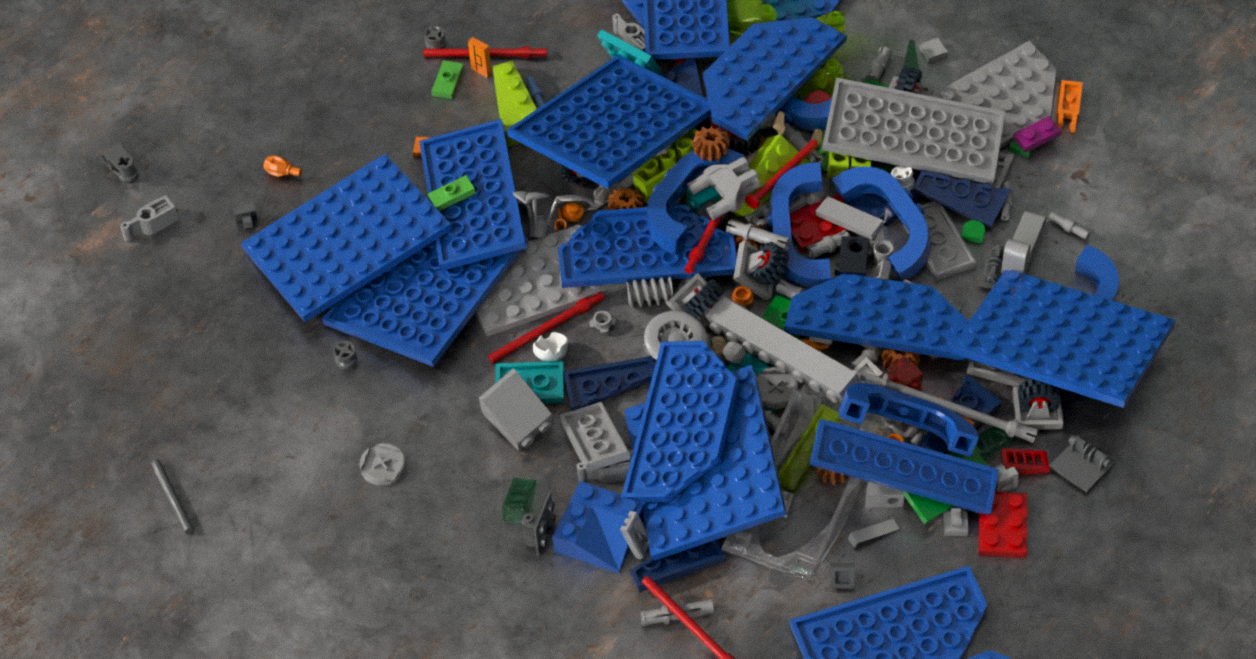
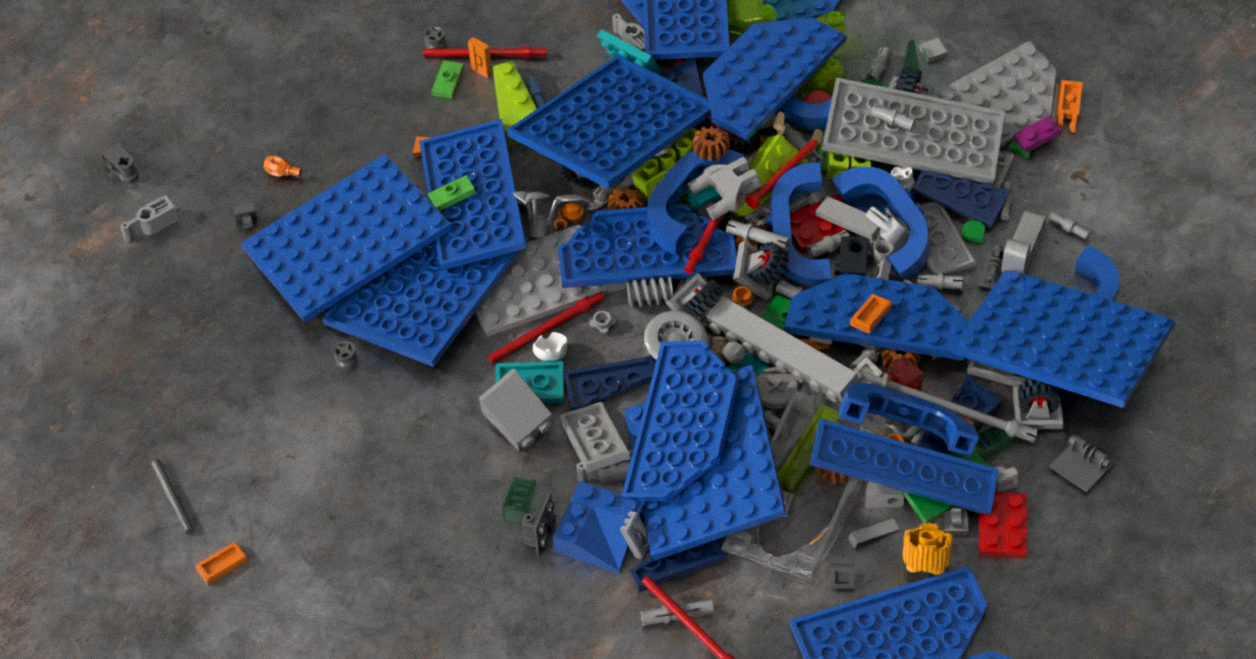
light grey tile [360,443,406,486] -> none
red slope [1000,449,1050,476] -> none
none -> orange tile [195,541,249,585]
none -> orange tile [850,294,892,334]
none -> light grey axle [866,206,909,245]
none -> light grey pin [871,103,916,131]
none -> light orange brick [903,522,952,575]
none -> light grey pin [918,273,963,291]

